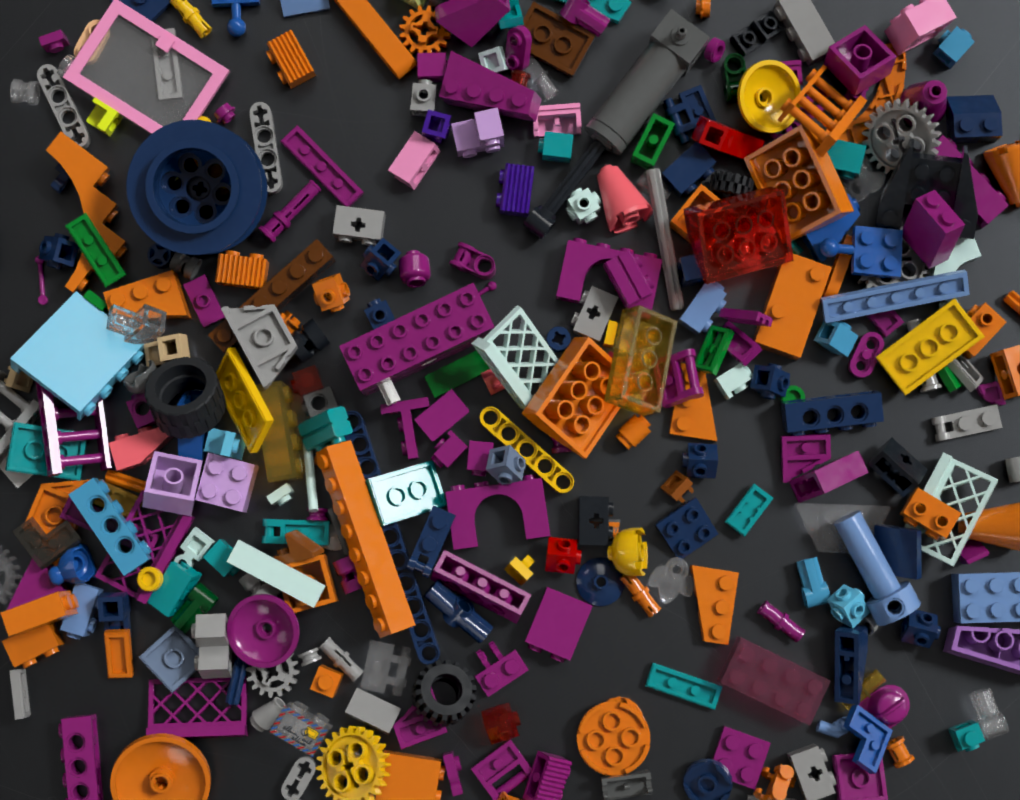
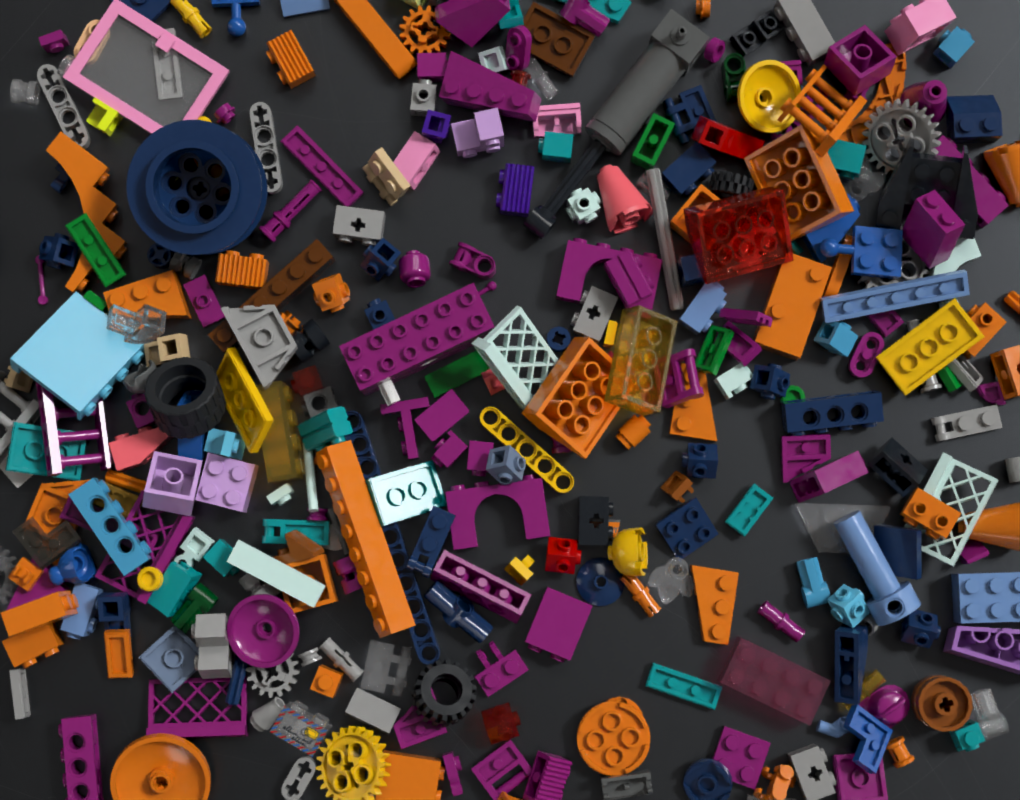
none -> orange tile [8,557,44,592]
none -> tan plate [362,147,411,206]
none -> dark orange wheel [911,675,973,732]

